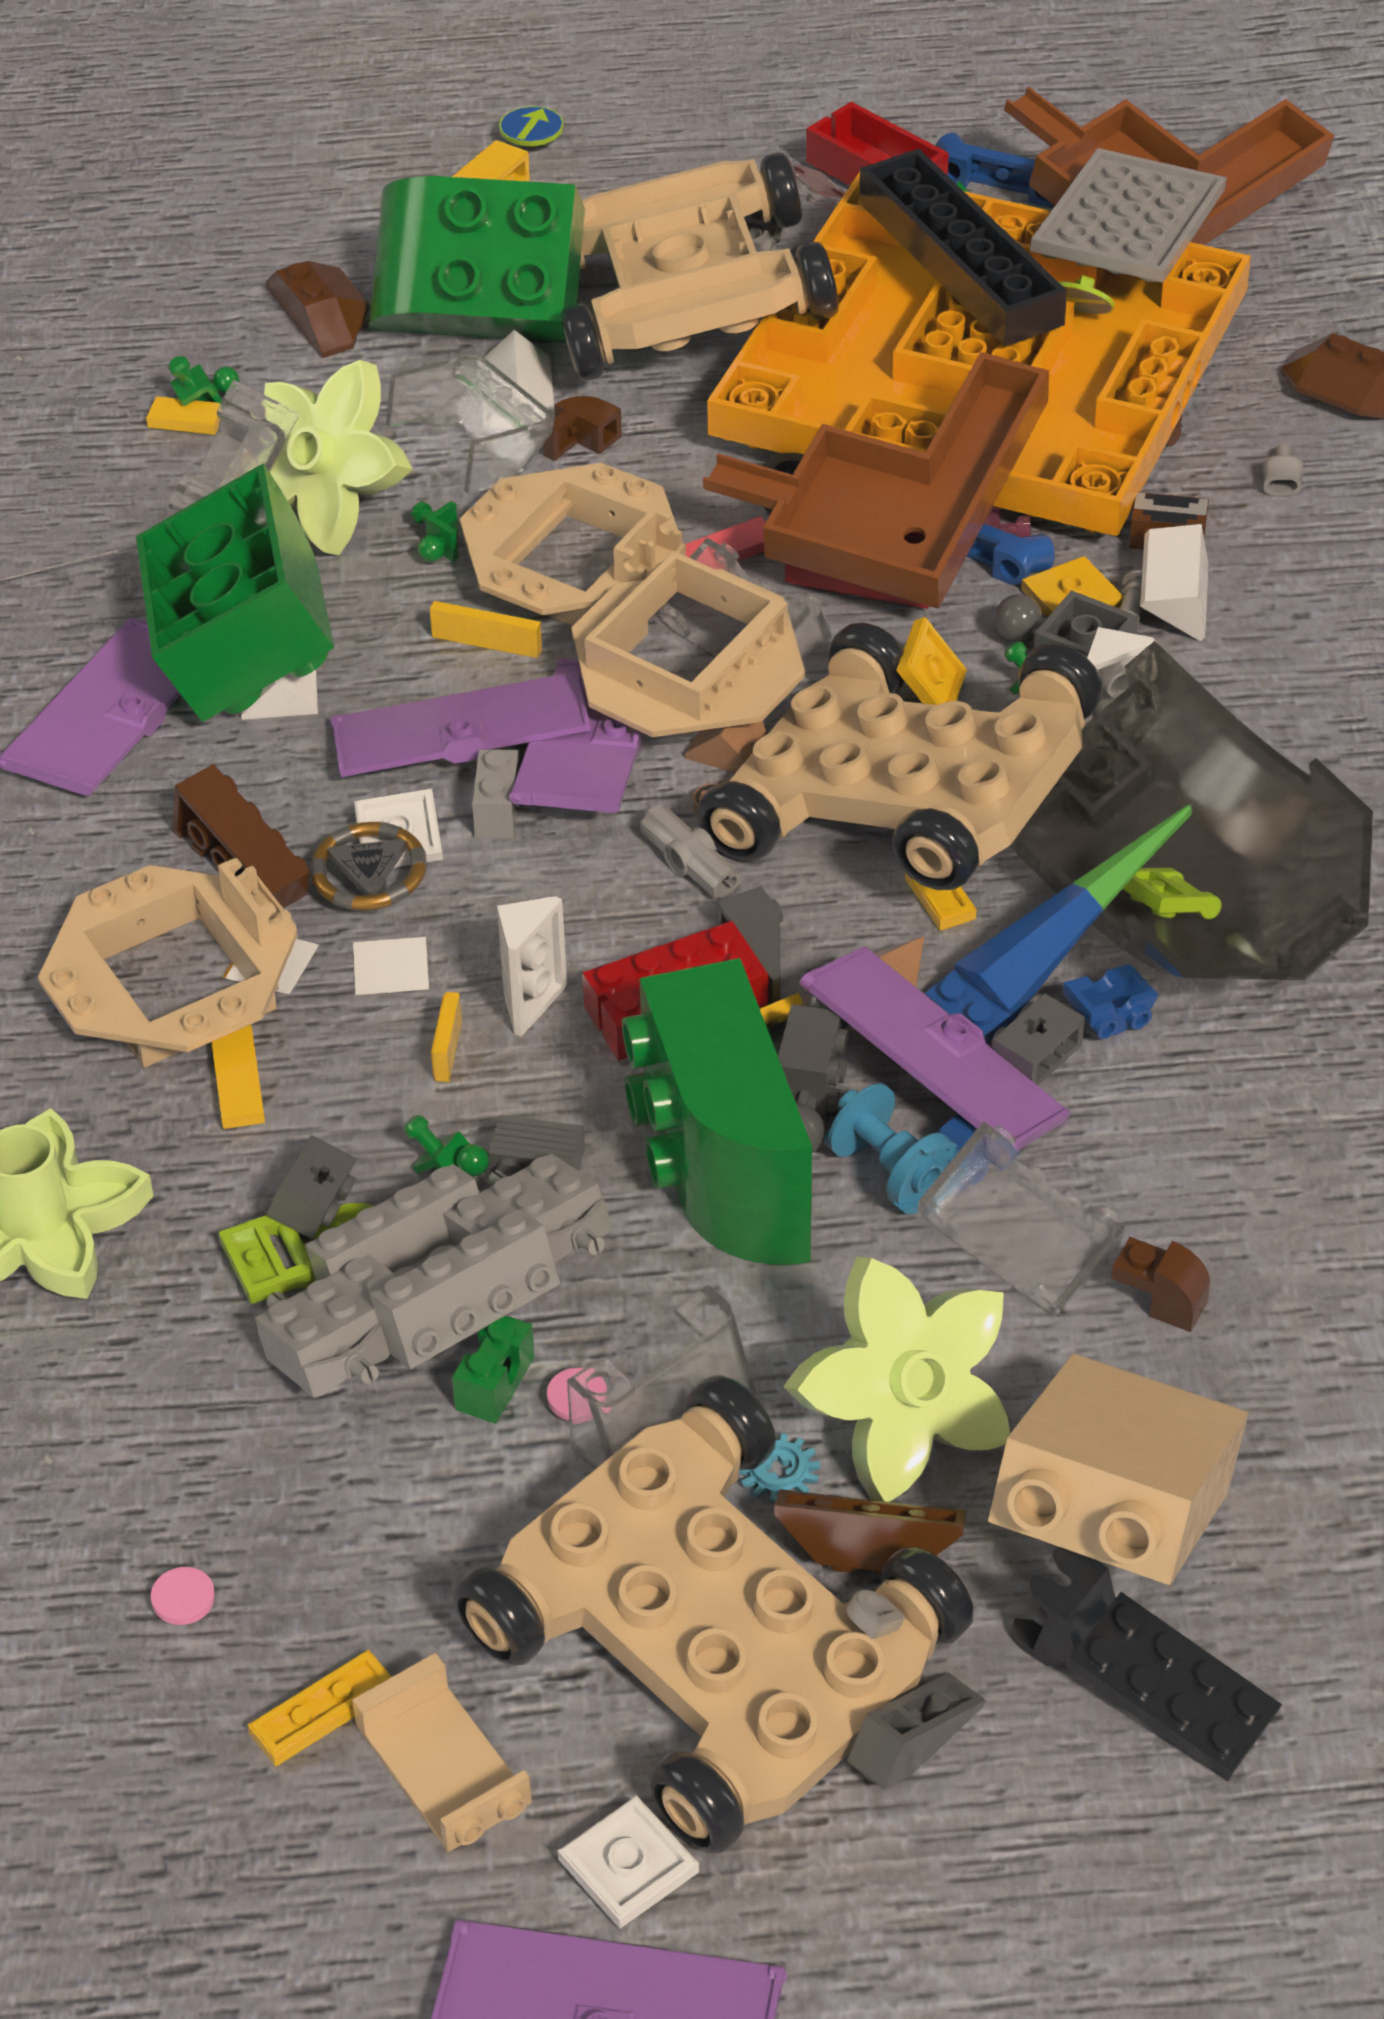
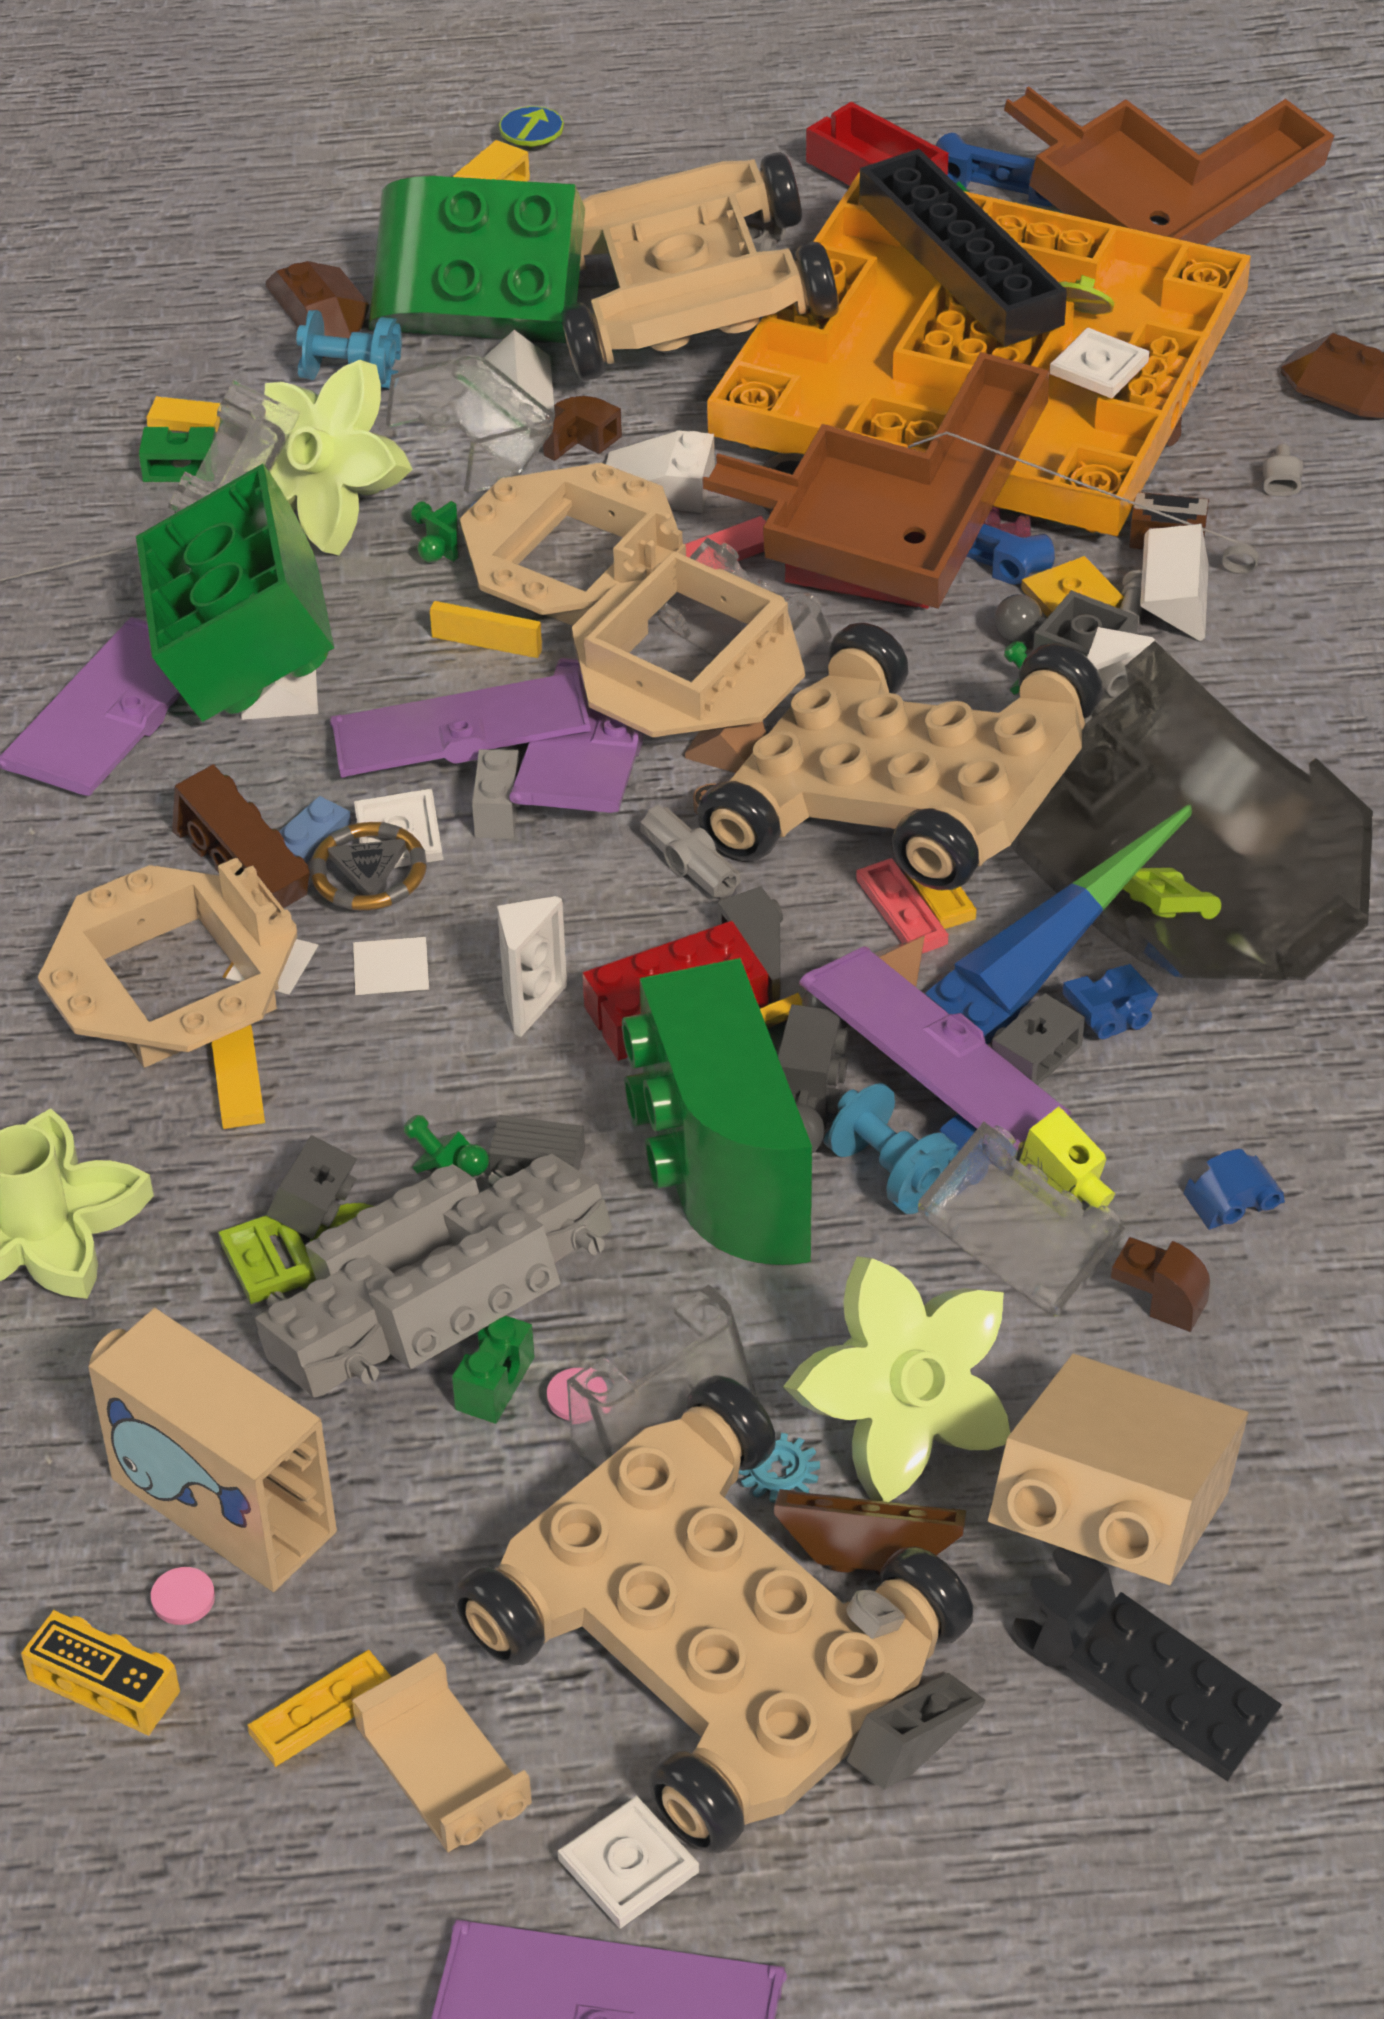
green piece [168,356,239,407] -> none
yellow tile [431,992,462,1082] -> none
clear tile [790,162,845,210] -> none
yellow plate [896,617,967,705] -> none
light grey plate [1030,148,1227,283] -> none
none -> yellow brick [21,1610,180,1736]
none -> tan brick [88,1307,337,1593]
none -> green brick [139,427,219,482]
none -> medium blue plate [279,796,351,862]
none -> dark azure piece [297,310,402,389]
none -> white slope [606,431,715,513]
none -> coral tile [856,858,949,954]
none -> light grey piece [907,432,1259,574]
none -> neon yellow torso [1015,1106,1115,1212]
none -> white plate [1050,328,1149,398]
none -> blue cylinder [1183,1149,1285,1230]

